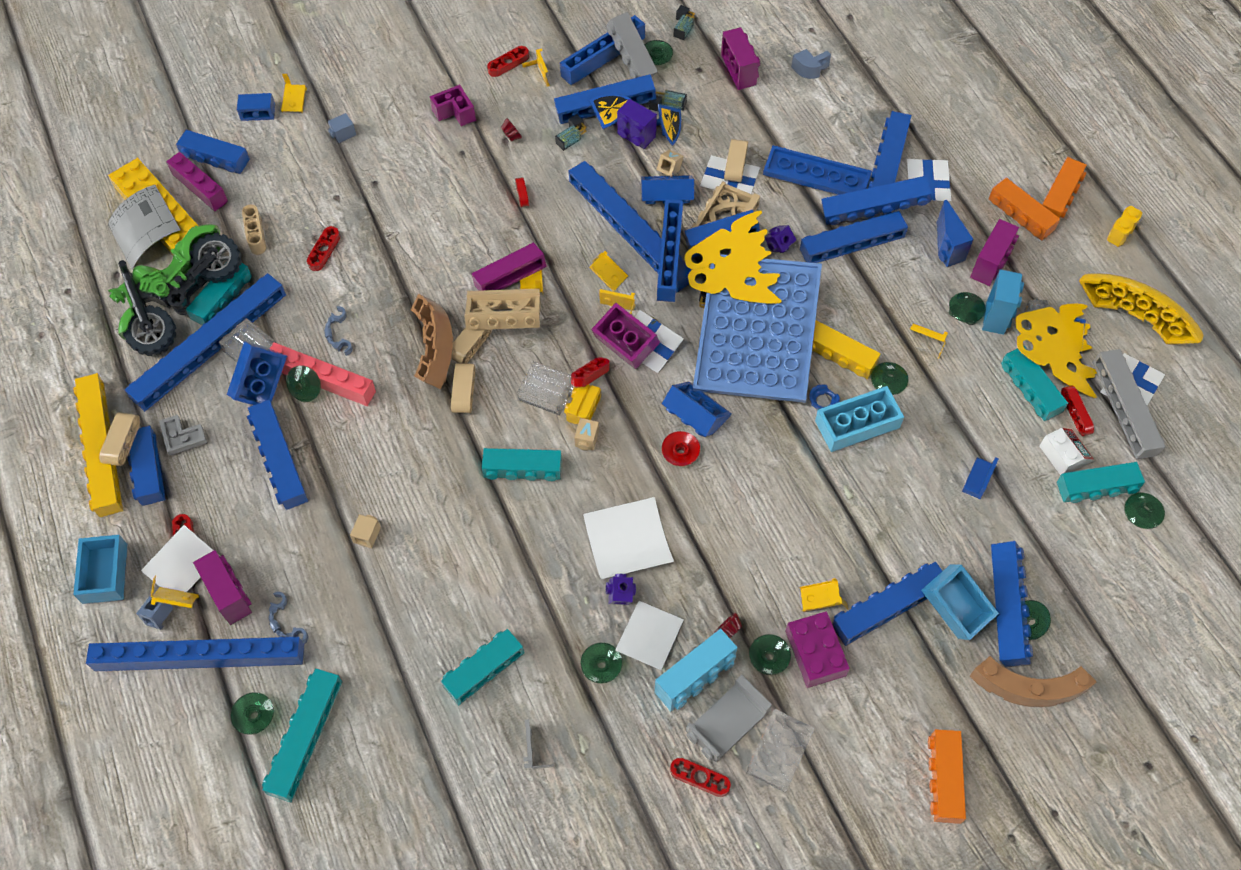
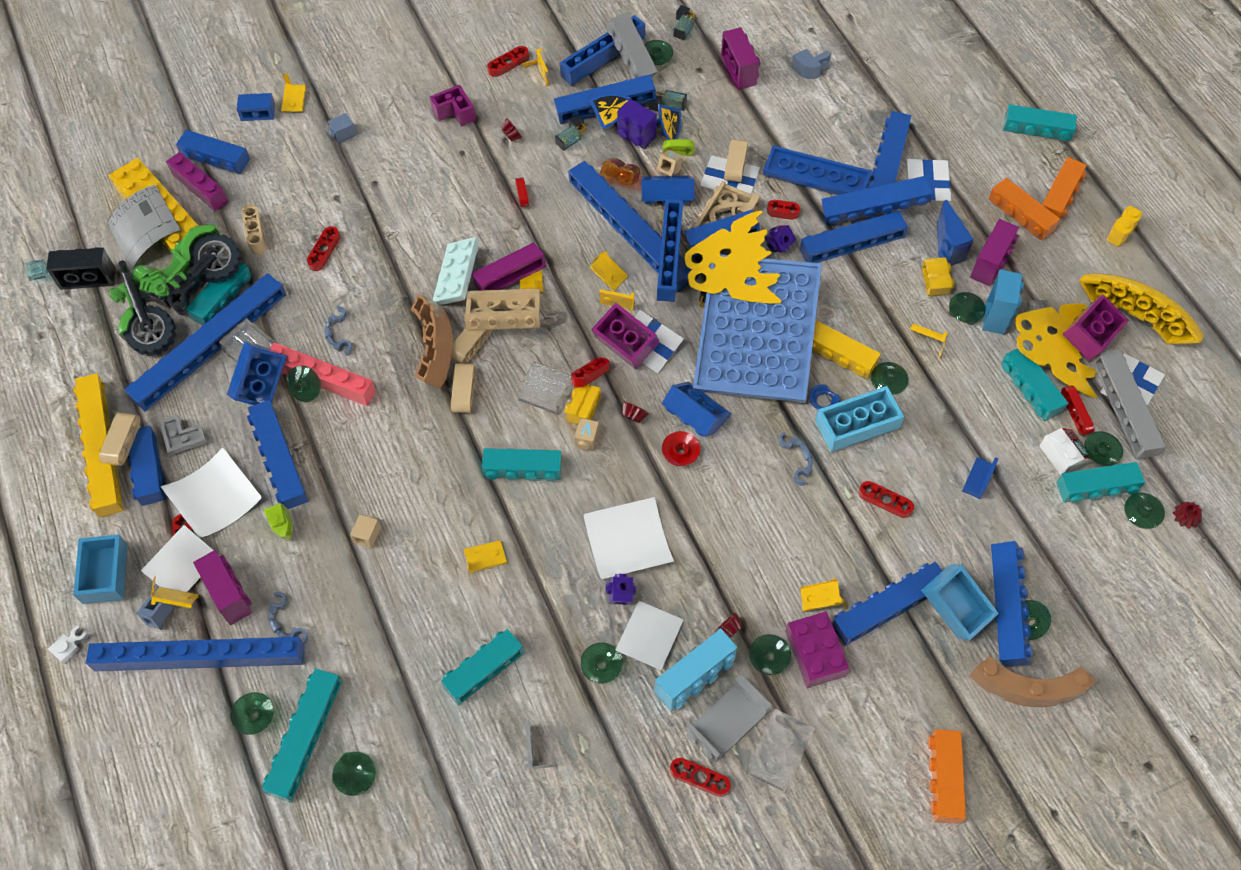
none -> clear light blue plate [25,259,48,281]
none -> black brick [46,247,116,290]
none -> white plate [48,626,89,664]
none -> white sticker [161,448,261,538]
none -> lime piece [263,503,293,541]
none -> clear green dish [332,752,376,796]
none -> light aqua plate [433,237,480,305]
none -> yellow piece [463,540,507,574]
none -> clear orange brick [600,158,641,185]
none -> dark red piece [622,401,649,423]
none -> lime beam [663,139,695,156]
none -> red beam [767,200,800,220]
none -> sand blue piece [779,432,813,486]
none -> red beam [859,481,914,518]
none -> yellow brick [922,257,954,296]
none -> teal brick [1003,104,1077,141]
none -> magenta brick [1062,294,1129,360]
none -> clear green dish [1084,431,1123,466]
none -> dark red piece [1172,502,1202,529]

